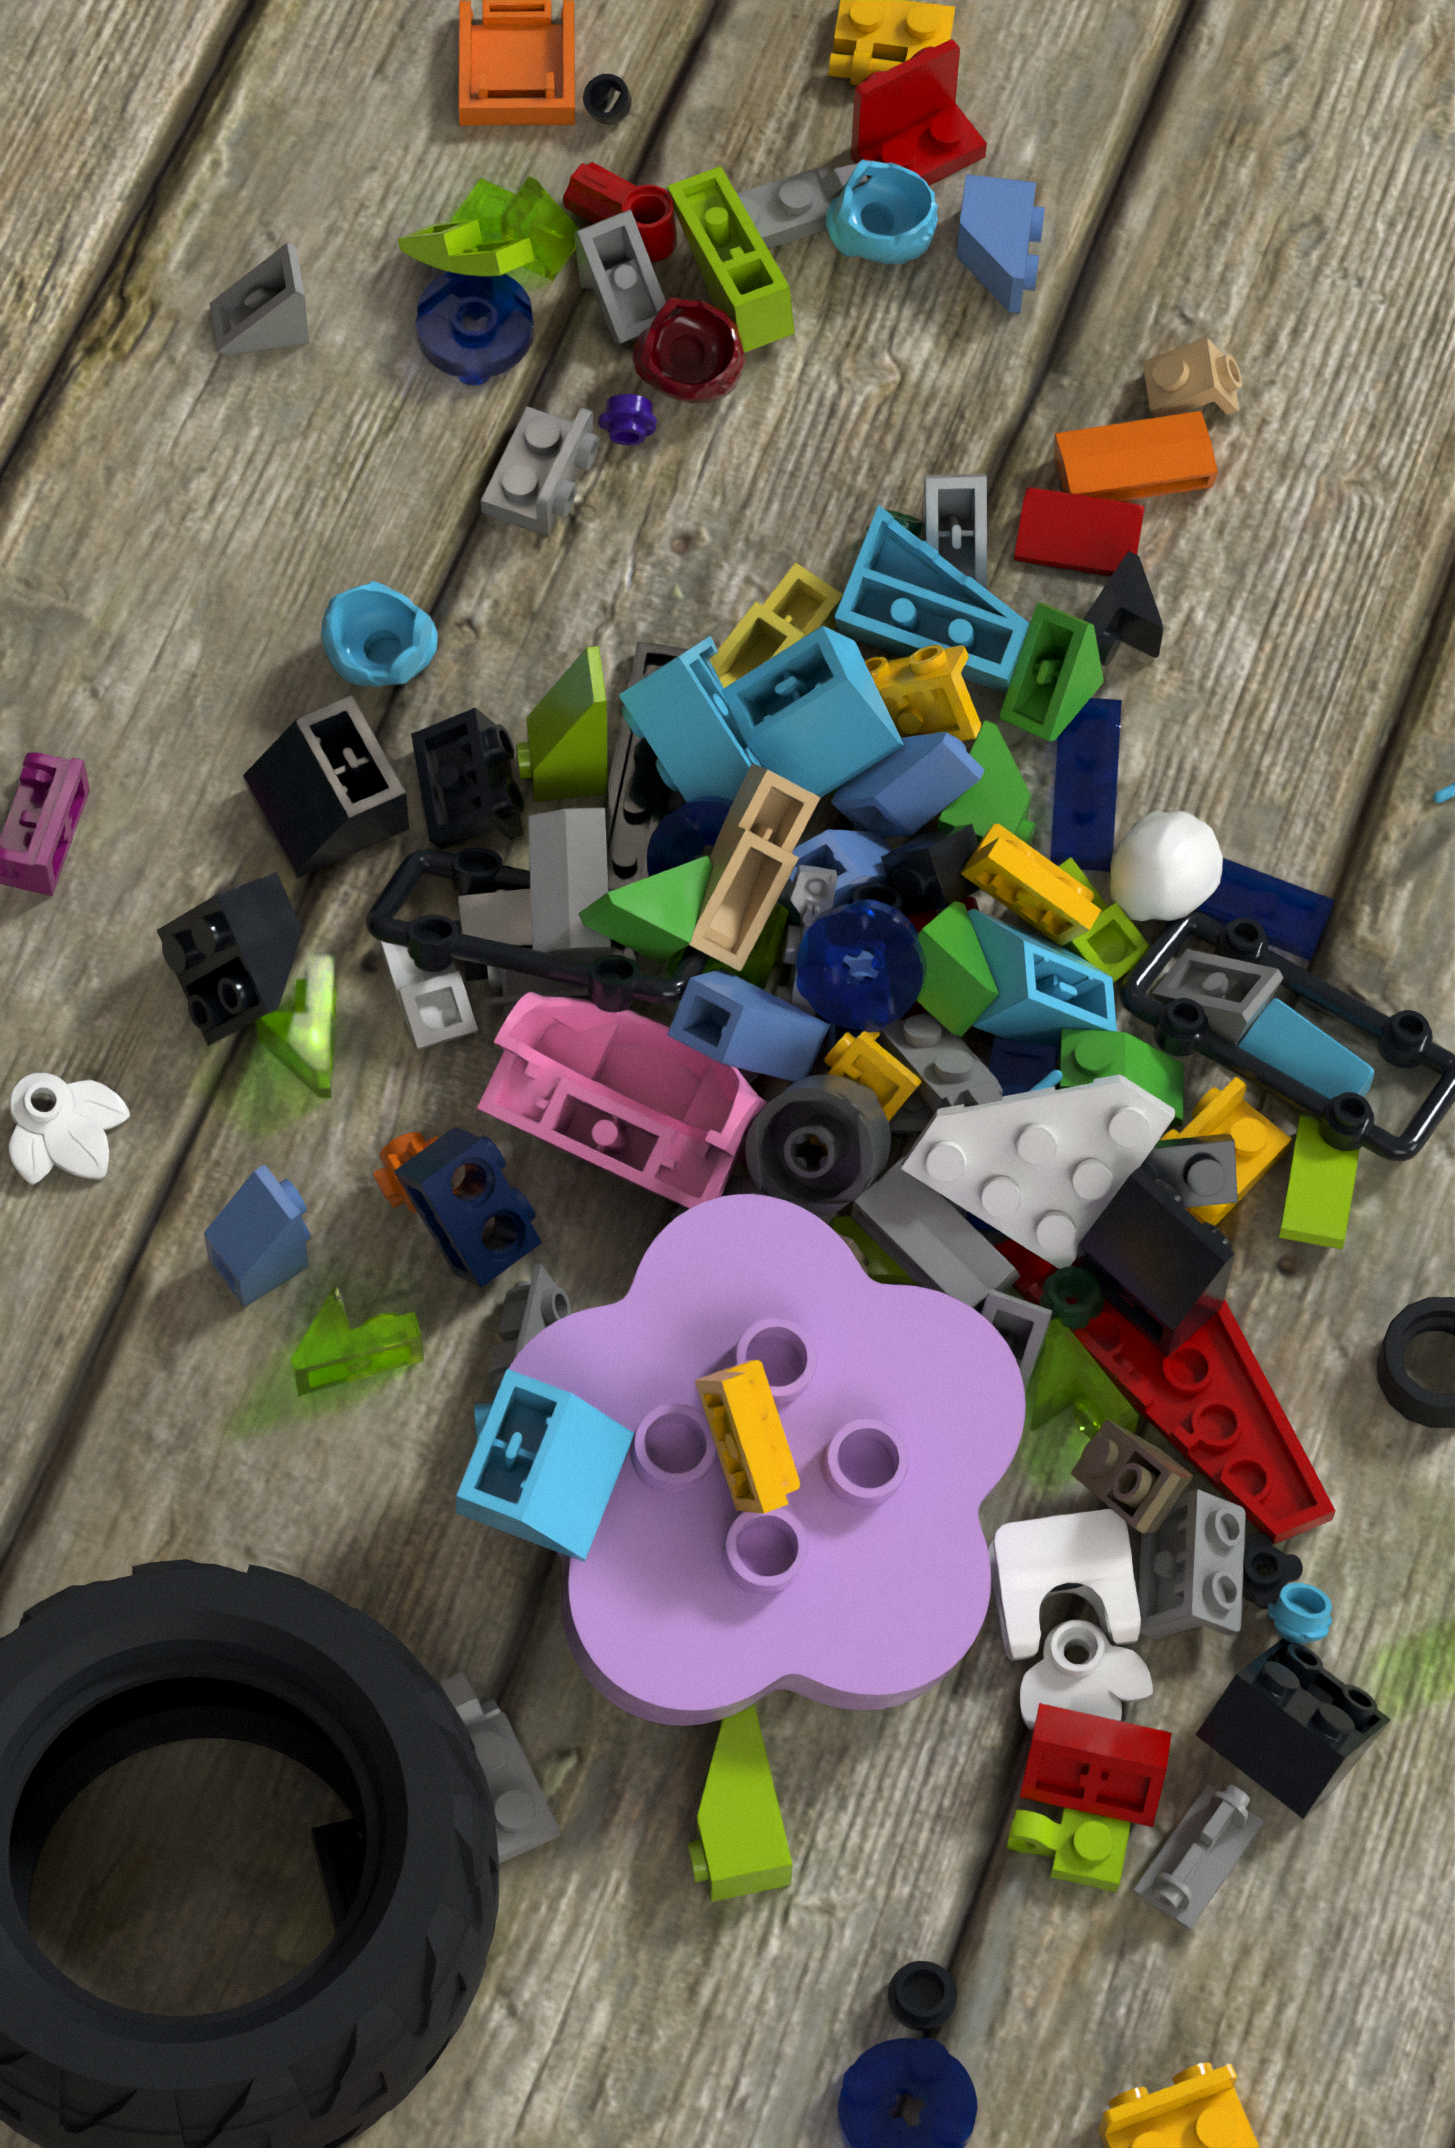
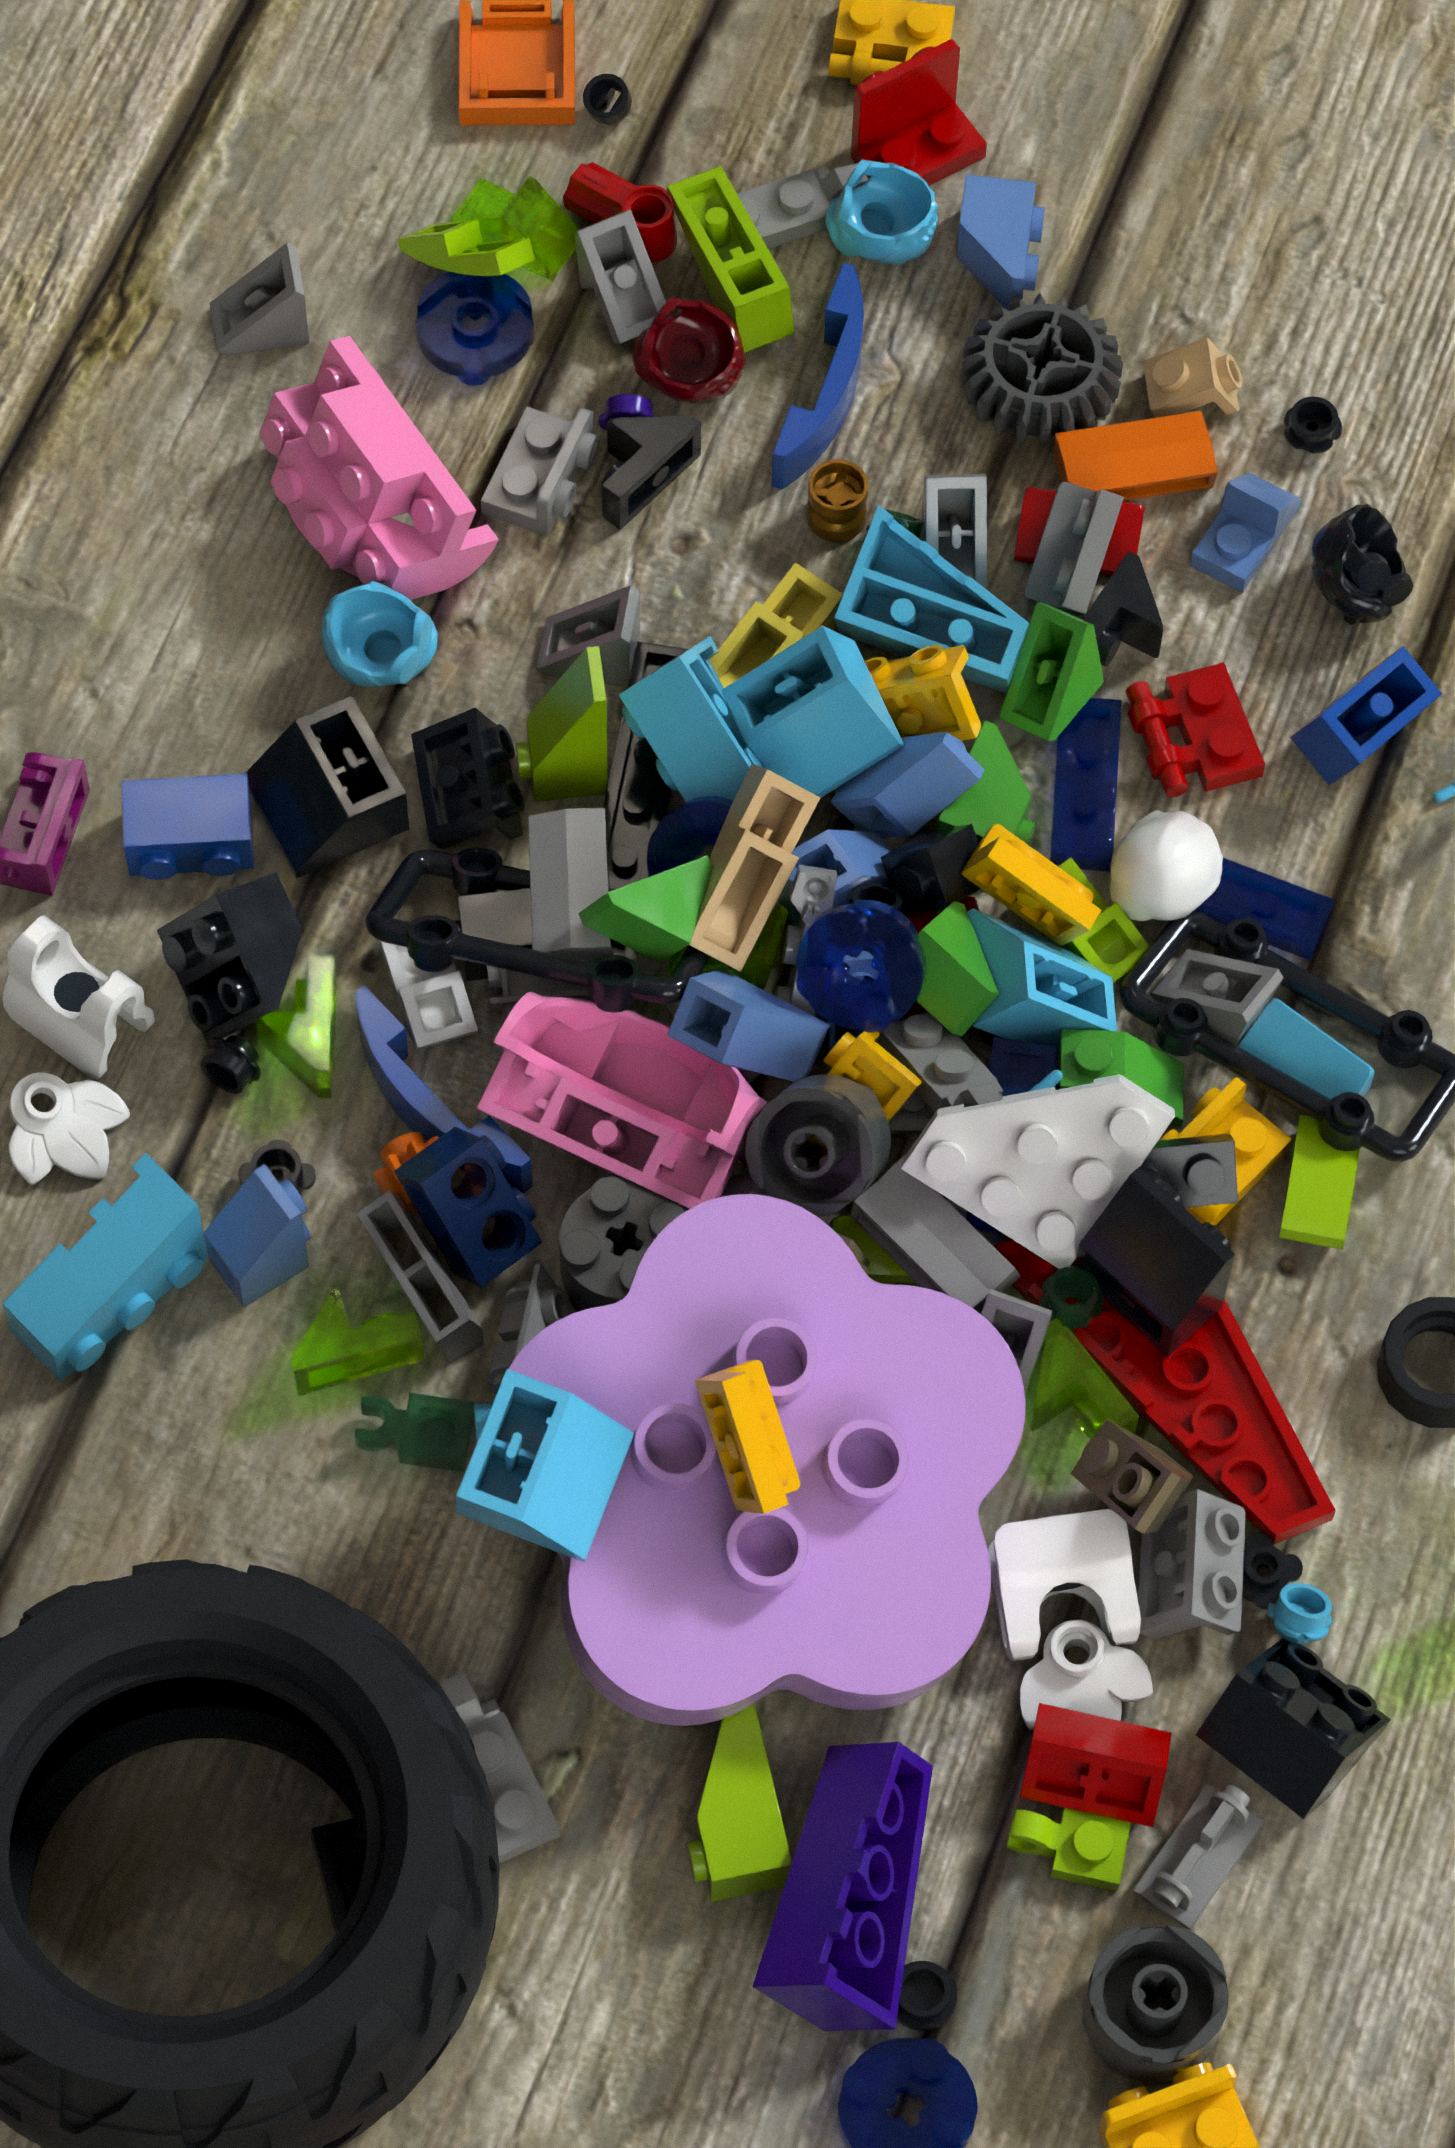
none -> medium azure wedge [2,1152,208,1382]
none -> white piece [3,915,155,1080]
none -> brick [122,773,254,880]
none -> black plate [200,1035,261,1094]
none -> black plate [238,1140,316,1191]
none -> bright pink piece [259,336,499,600]
none -> clear green plate [354,1393,475,1472]
none -> blue slope [355,985,532,1193]
none -> light grey piece [357,1190,484,1364]
none -> light grey slope [536,585,640,687]
none -> dark grey brick [559,1176,685,1312]
none -> black slope [601,415,701,530]
none -> dark purple wedge [752,1742,933,2031]
none -> blue slope [772,262,864,489]
none -> pearl gold wheel [807,459,868,542]
none -> dark grey gear [961,293,1123,448]
none -> light grey bracket [1024,482,1124,615]
none -> dark grey brick [1082,1925,1228,2086]
none -> red plate [1125,662,1265,798]
none -> medium blue slope [1190,473,1302,593]
none -> black plate [1284,396,1342,454]
none -> blue brick [1290,646,1442,785]
none -> black hair [1312,504,1413,625]

